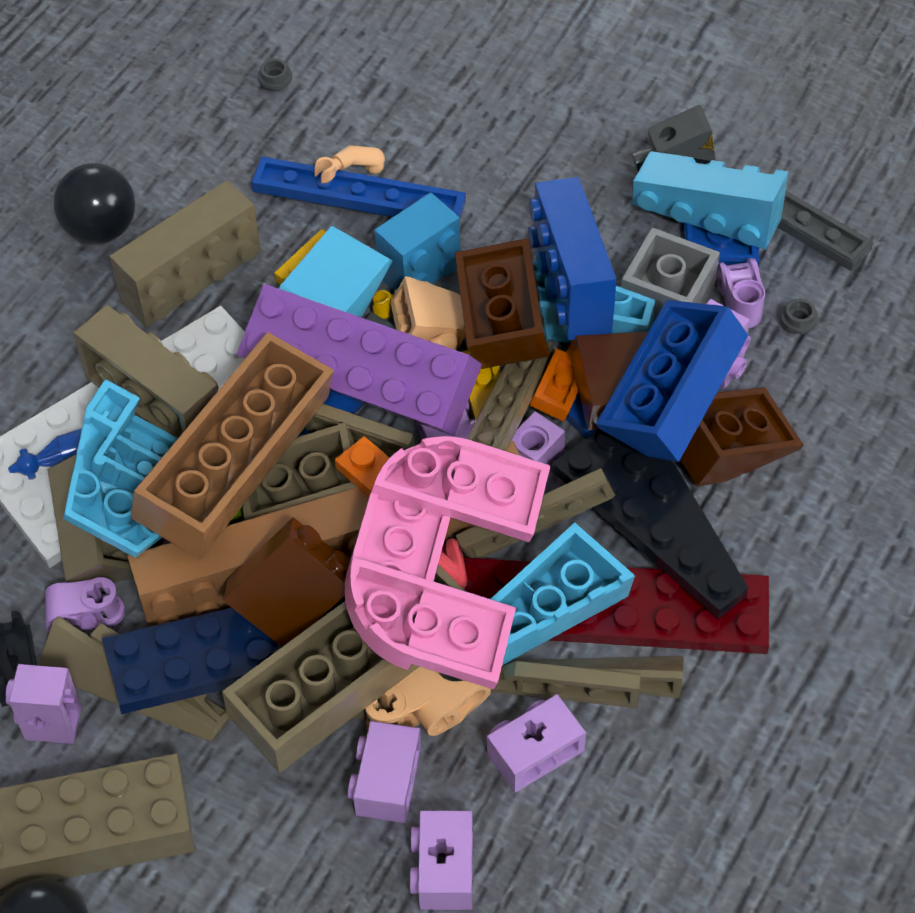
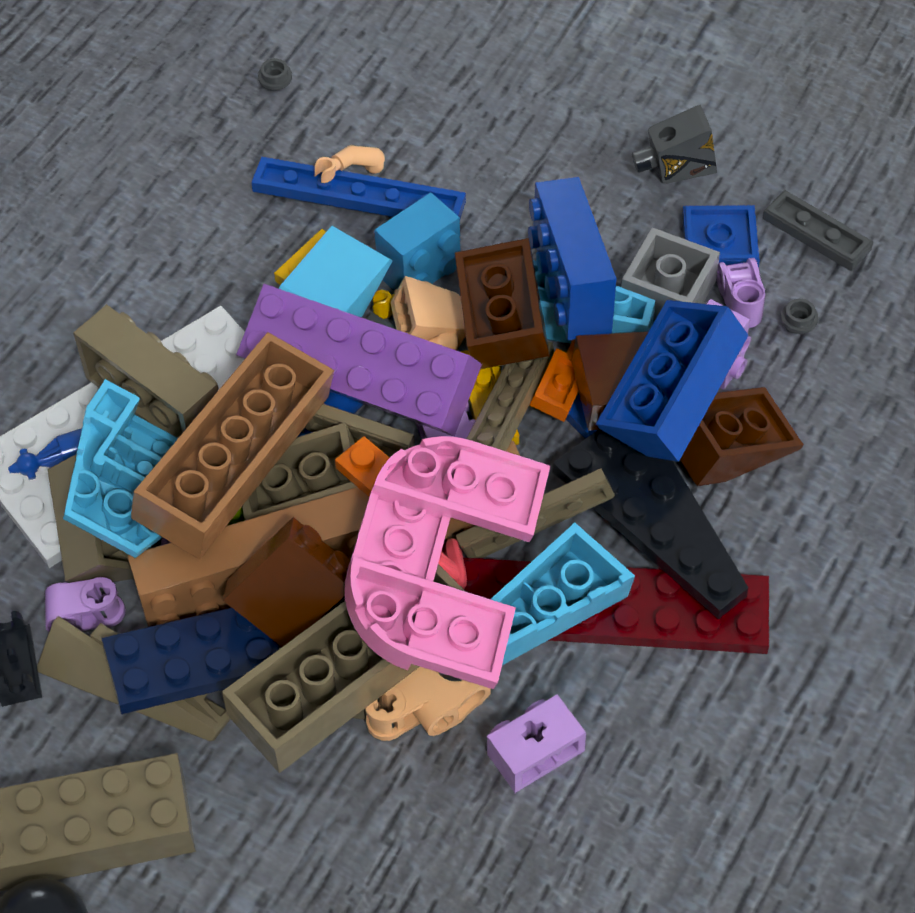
lavender brick [6,664,82,744] -> none
black piece [54,163,135,244] -> none
dark tan brick [109,180,261,328] -> none
lavender brick [348,721,421,823] -> none
lavender brick [410,811,473,910] -> none
dark tan wedge [491,656,684,708] -> none
lavender brick [512,411,565,467] -> none
medium azure wedge [632,151,789,250] -> none

